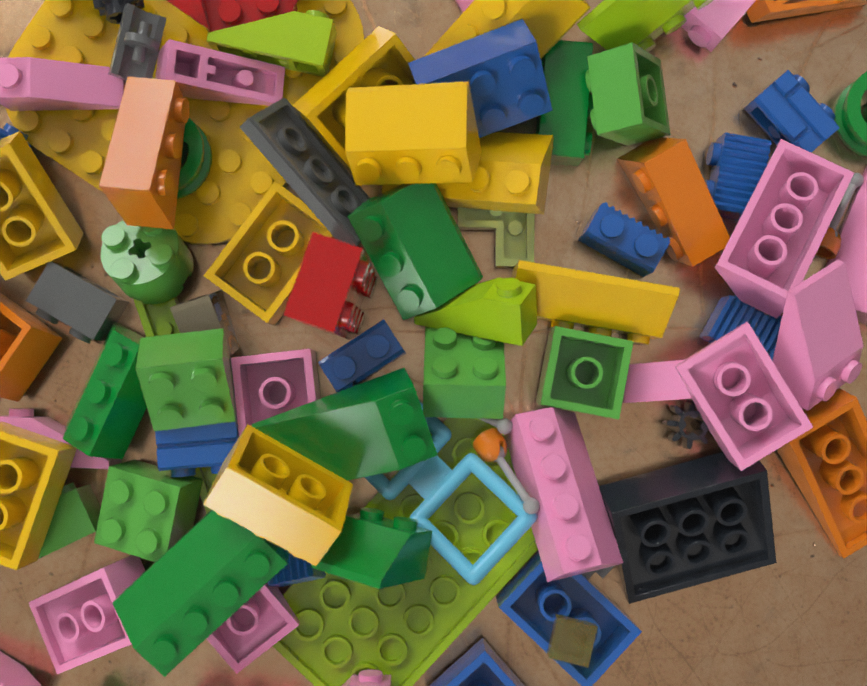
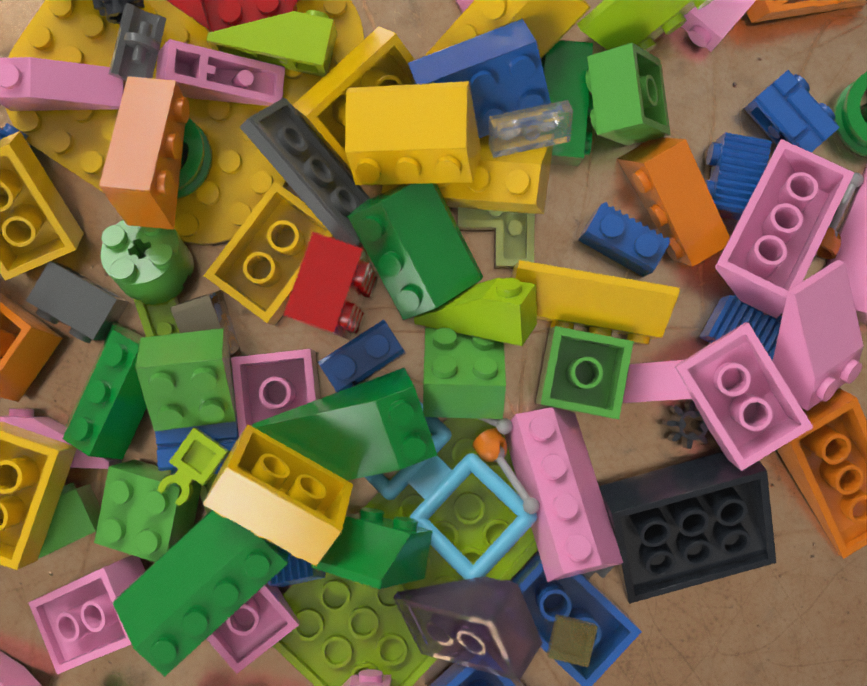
none -> lime plate [157,428,230,505]
none -> slope [393,576,542,681]
none -> clear plate [489,100,573,158]

